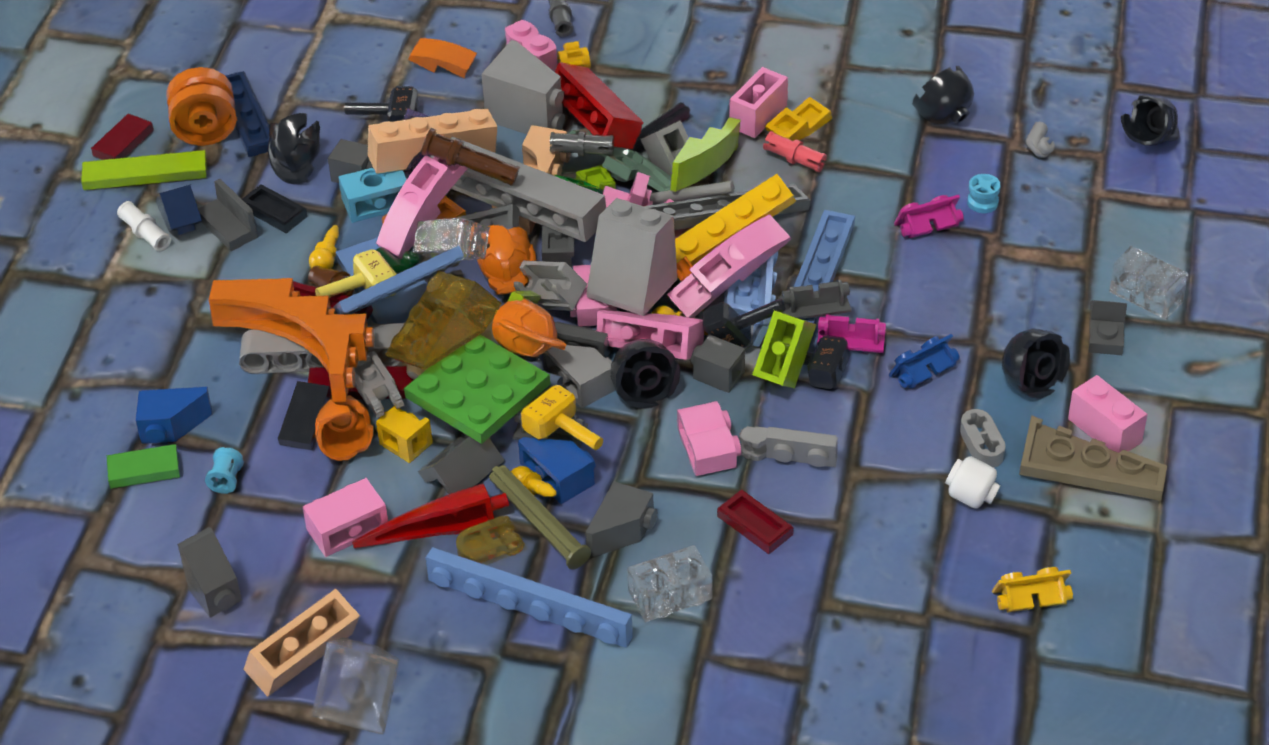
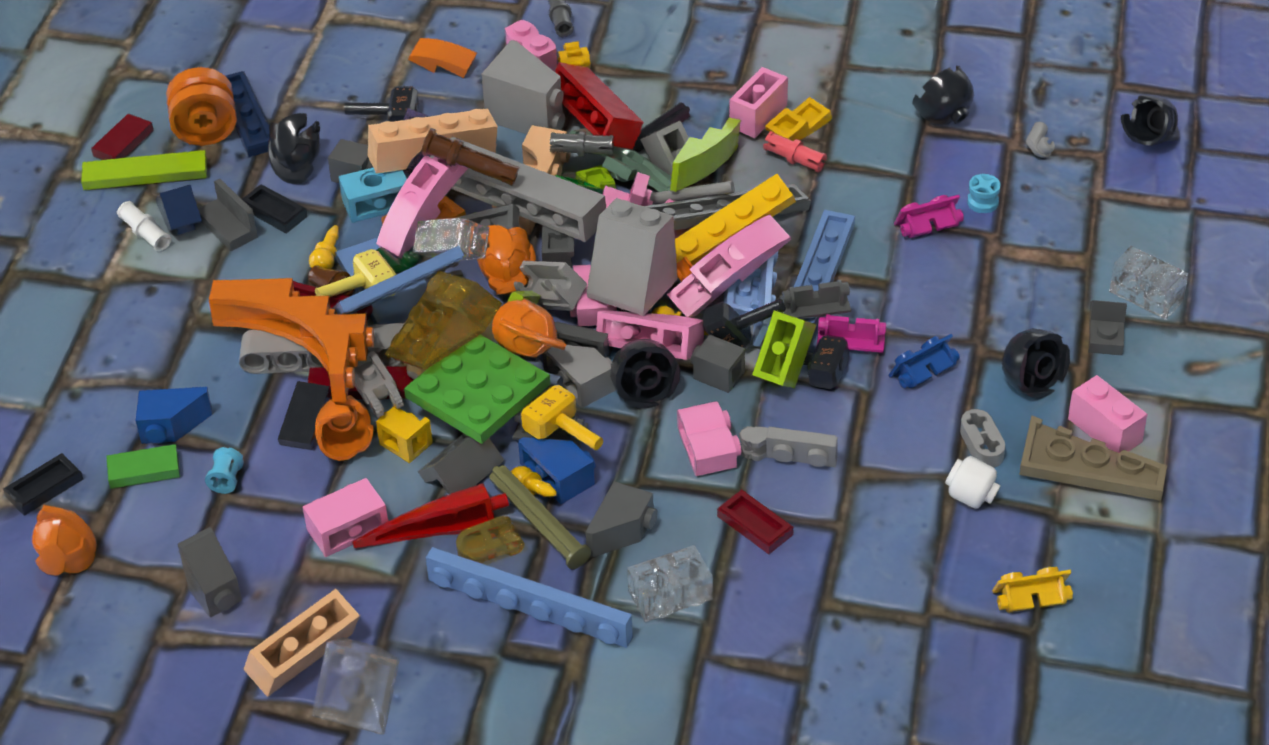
none -> black tile [3,453,83,516]
none -> orange helmet [32,504,97,576]

